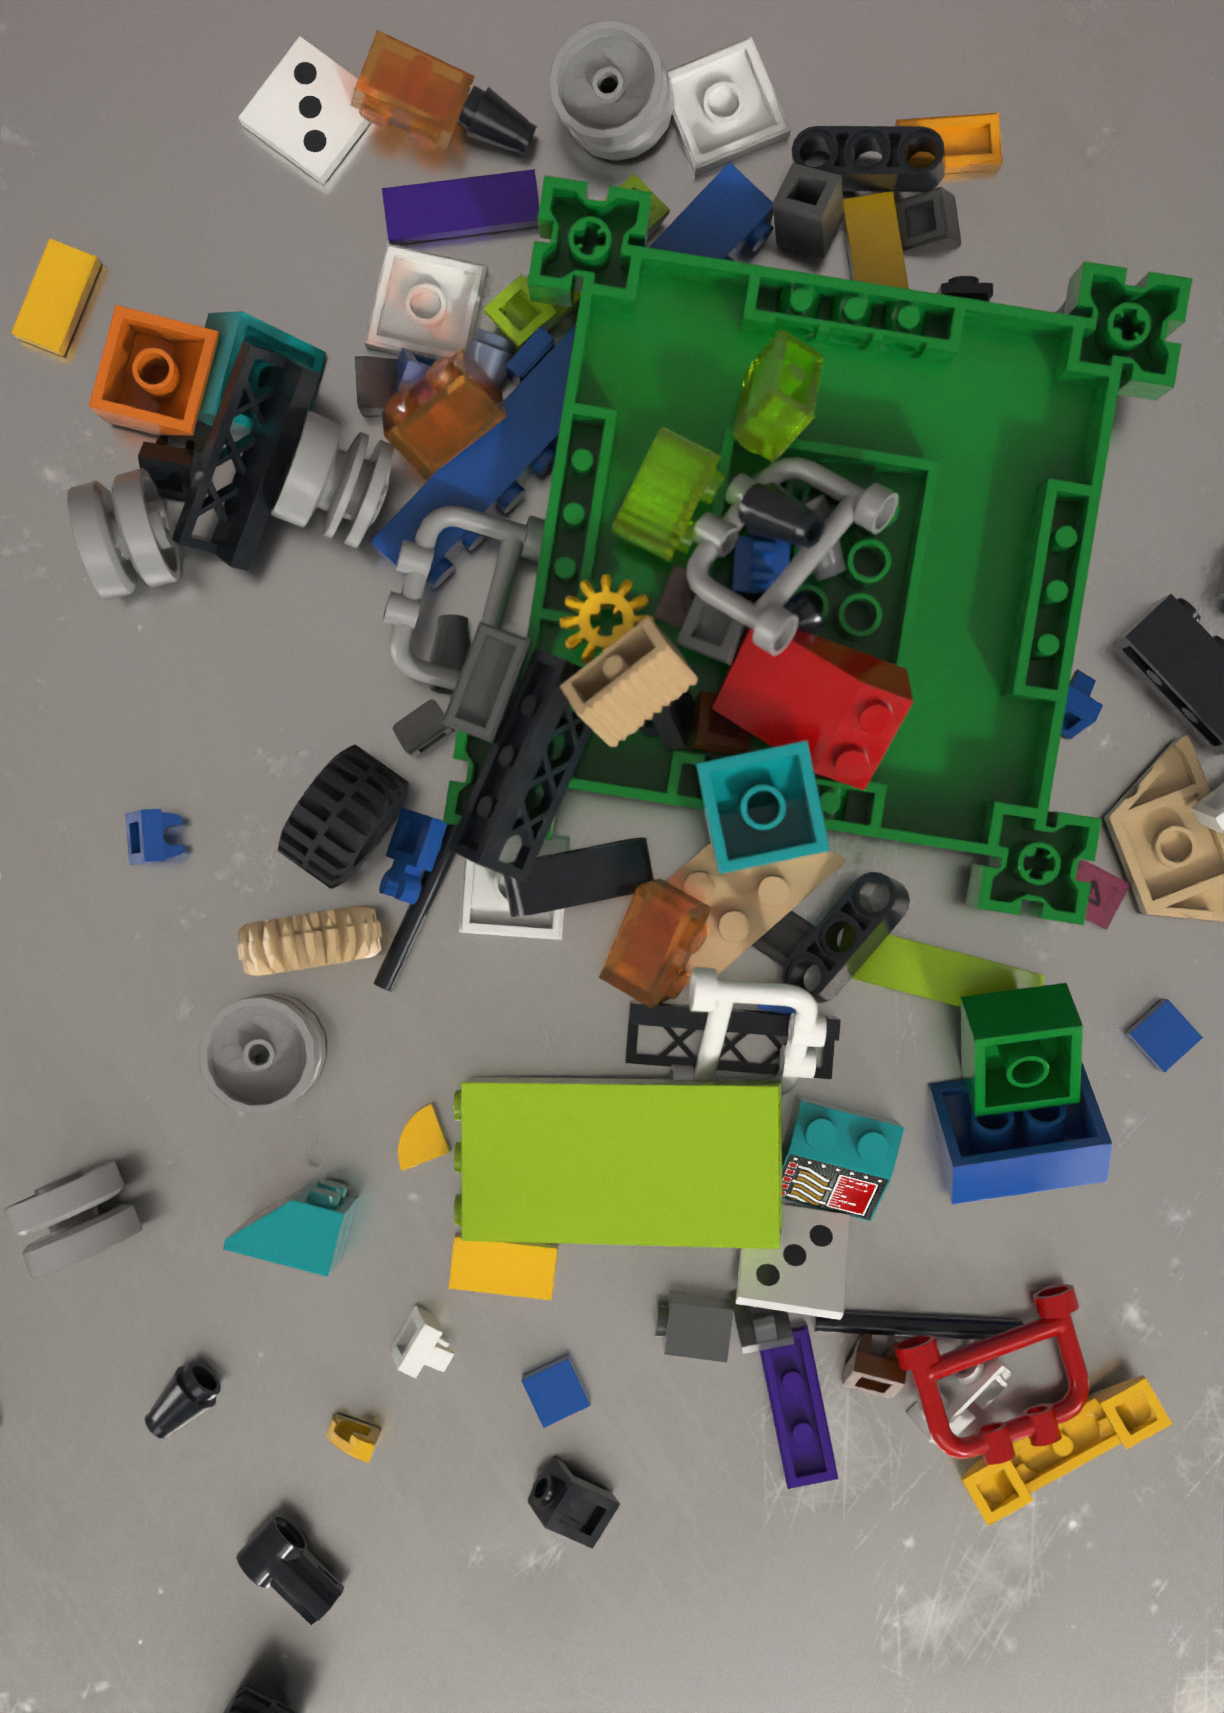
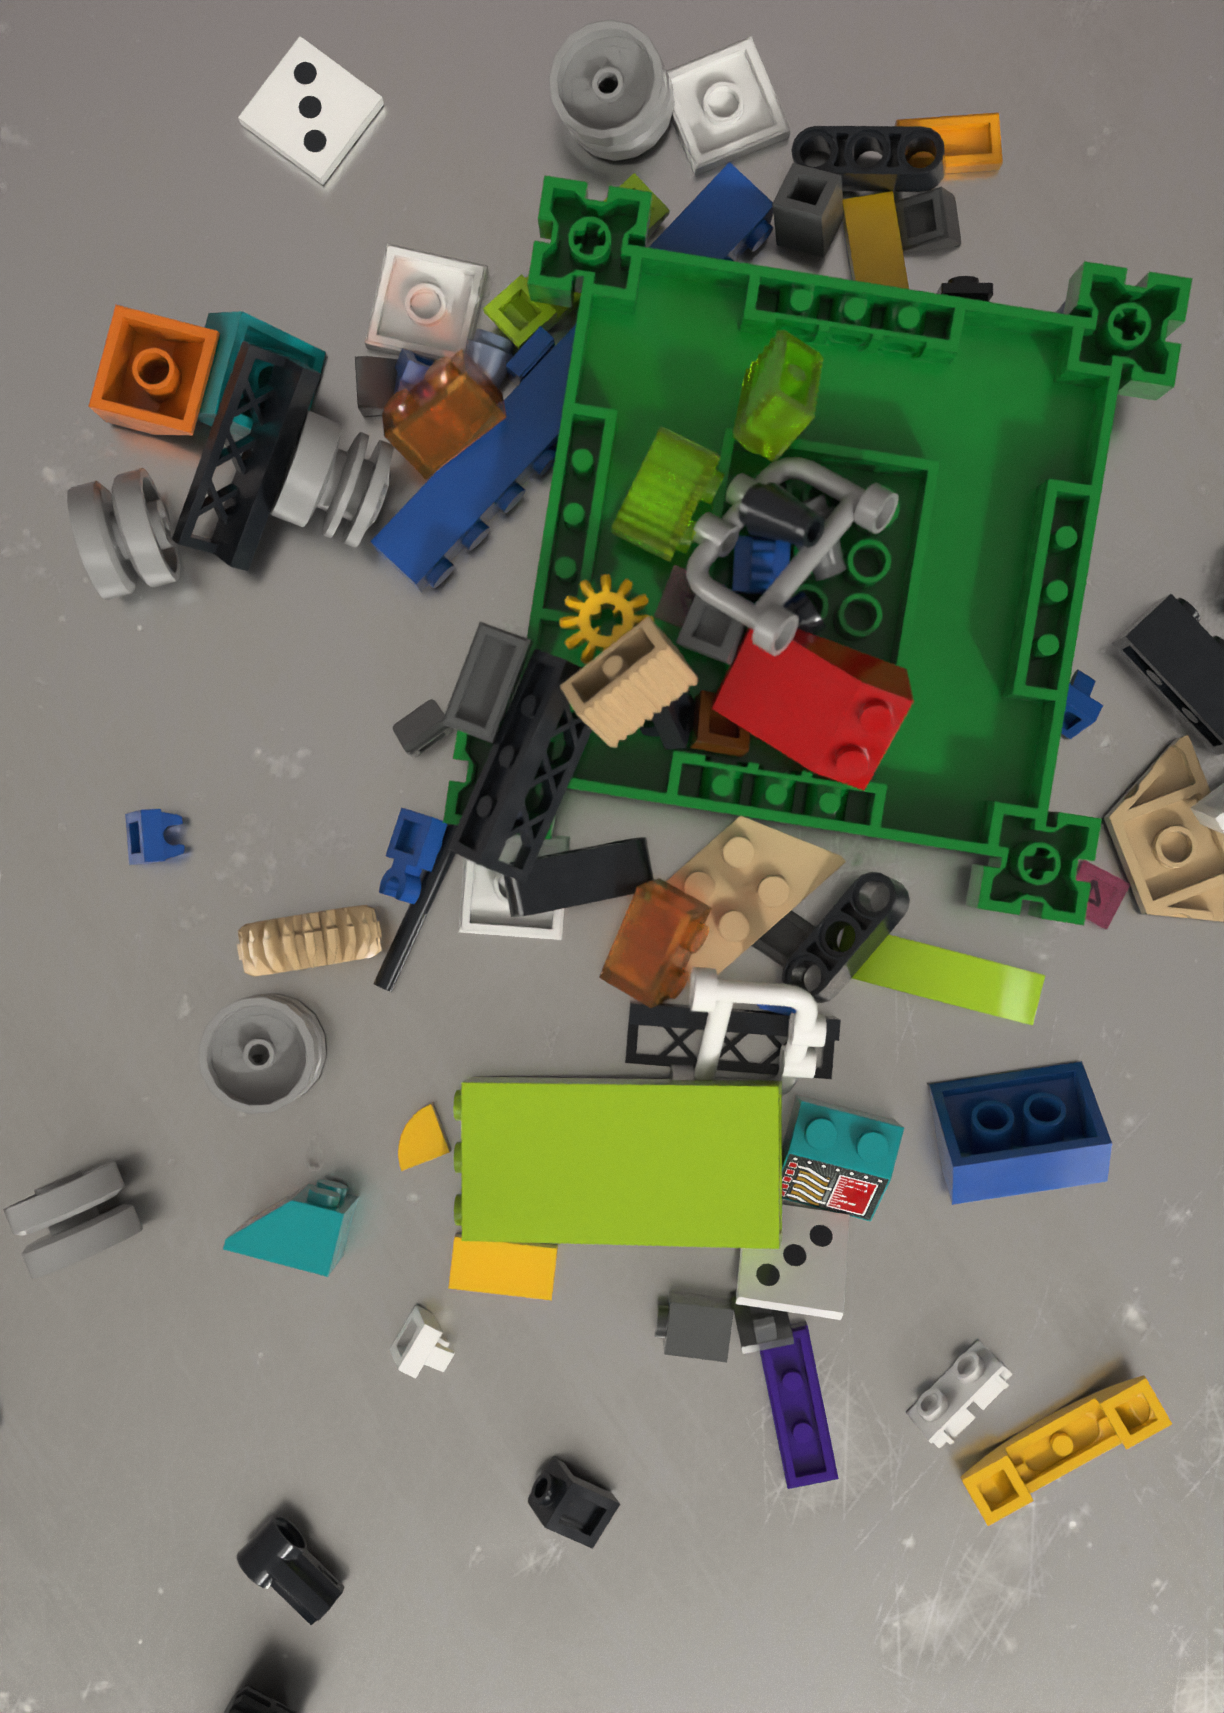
yellow tile [11,238,102,357] -> none
black tile [138,435,197,500] -> none
black cone [145,1362,221,1439] -> none
black tyre [278,745,408,889] -> none
yellow tile [326,1413,381,1463] -> none
clear orange brick [351,30,475,150] -> none
dark purple tile [382,169,539,245] -> none
light grey bar [382,505,545,690] -> none
dark grey cone [429,614,471,694] -> none
black cone [457,86,537,155] -> none
blue tile [521,1354,591,1428] -> none
teal slope [696,741,830,874] -> none
black bar [814,1312,1023,1340] -> none
reddish brown tile [842,1333,907,1399] -> none
red bar [894,1284,1090,1465] -> none
green brick [961,983,1083,1117] -> none
blue tile [1125,998,1203,1073] -> none

